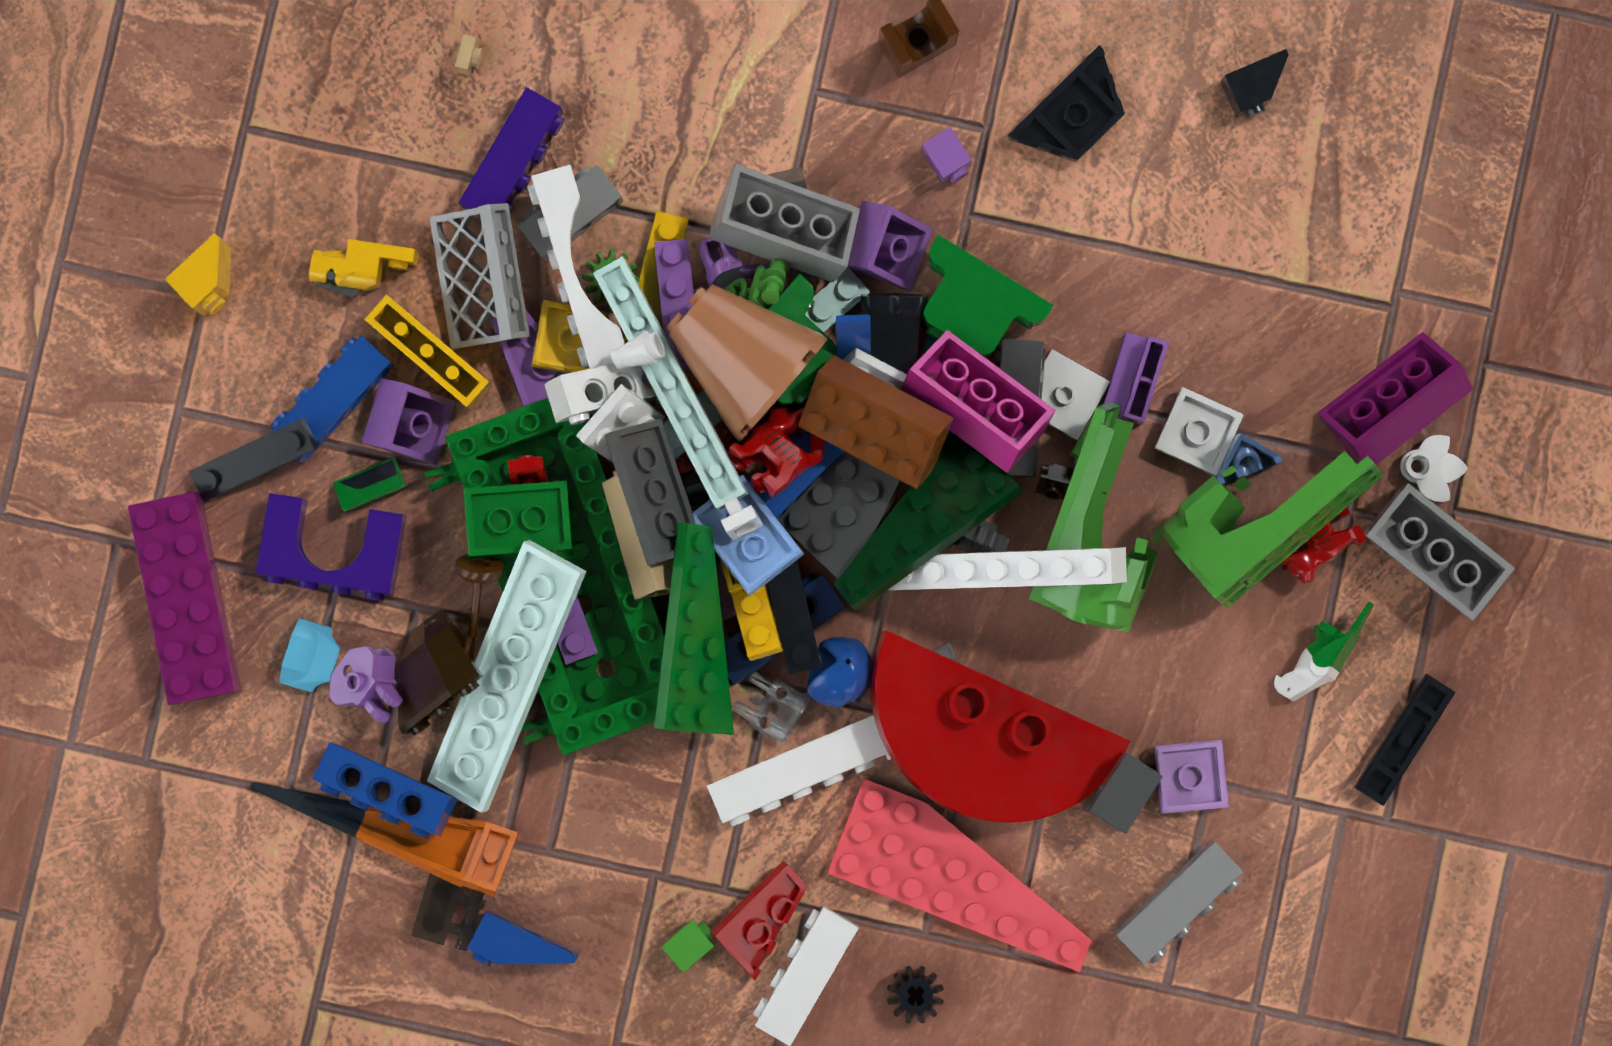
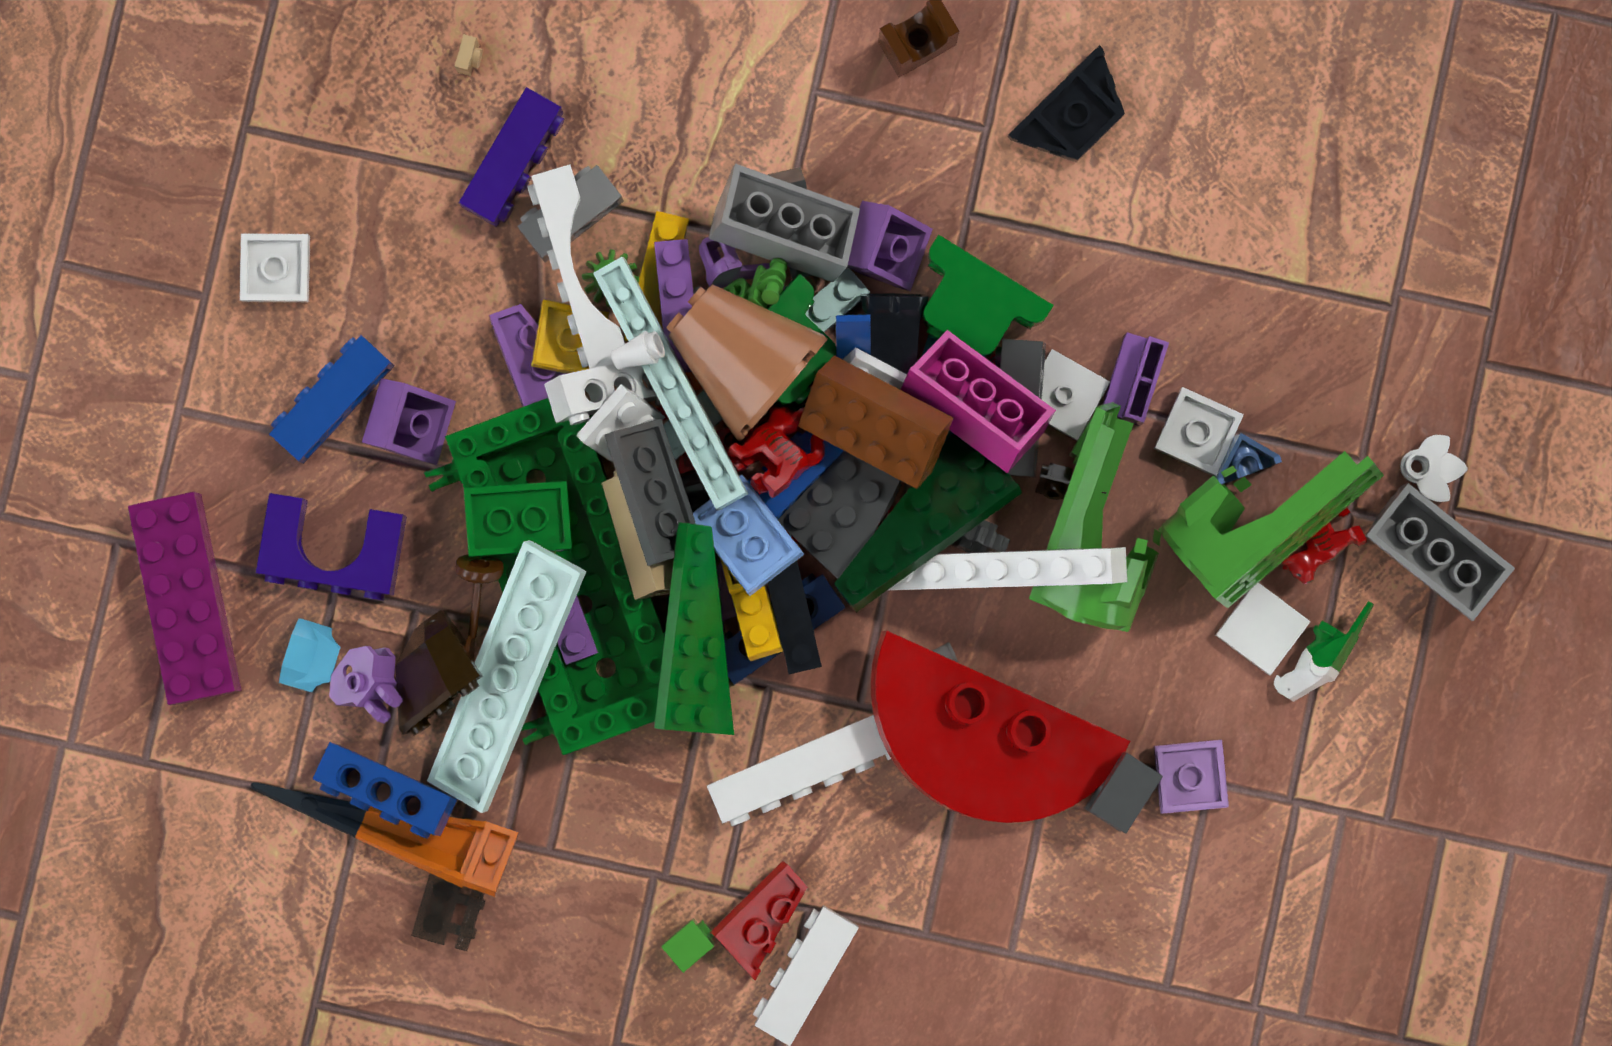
yellow slope [165,233,231,317] -> none
black plate [189,417,319,501] -> none
yellow plate [309,239,419,298] -> none
green slope [333,456,408,513] -> none
yellow brick [364,294,493,411] -> none
light grey fence [429,203,530,350] -> none
blue slope [467,910,579,966] -> none
red plate [508,455,549,485] -> none
white tile [721,497,764,541] -> none
clear piece [732,672,812,747] -> none
blue piece [807,637,873,709] -> none
coral wing [827,778,1092,972] -> none
black gear [887,966,944,1023] -> none
medium lavender brick [921,127,972,183] -> none
light grey brick [1113,840,1243,965] -> none
black slope [1220,49,1289,119] -> none
magenta slope [1318,332,1473,465] -> none
black plate [1353,674,1456,806] -> none
none -> white plate [240,234,310,302]
none -> white tile [1215,583,1311,676]

